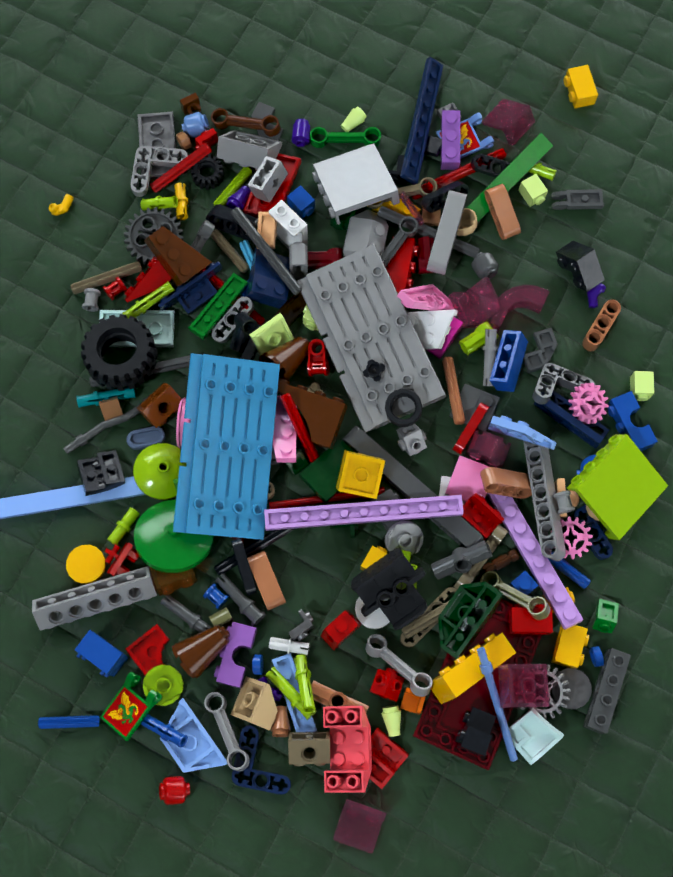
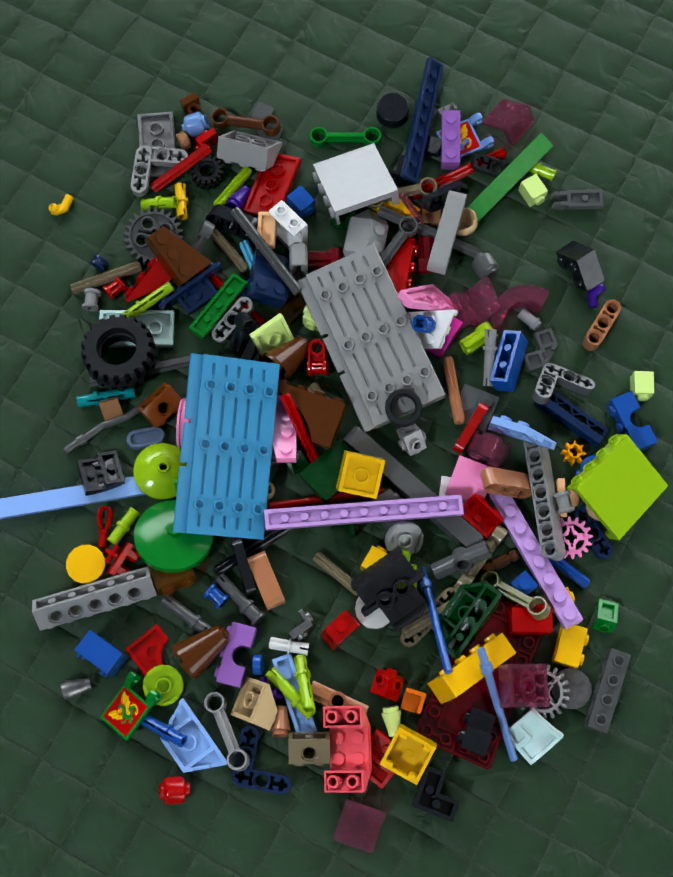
blue axle [38,715,100,729] -> none
olive brick [209,607,235,628] -> none
light grey brick [248,156,288,203] -> none
dark purple brick [292,119,310,147] -> none
yellowish green cone [340,107,367,132] -> none
black plate [363,359,385,382] -> none
light grey piece [365,634,433,697] -> none
nougat beam [484,184,521,240] -> none
yellow brick [564,65,598,109] -> none
bright pink gear [568,383,609,424] -> none
blue tile [589,646,604,667] -> none
none -> flat silver cone [60,678,92,700]
none -> dark blue bush [90,254,109,272]
none -> red piece [97,506,113,548]
none -> dark tan axle [313,552,358,596]
none -> black head [376,92,409,128]
none -> yellow container [380,723,437,785]
none -> black brick [411,766,460,822]
none -> blue bush [412,315,436,333]
none -> blue bar [420,567,453,674]
none -> light grey pin [517,308,542,331]
none -> light orange gear [561,441,586,466]

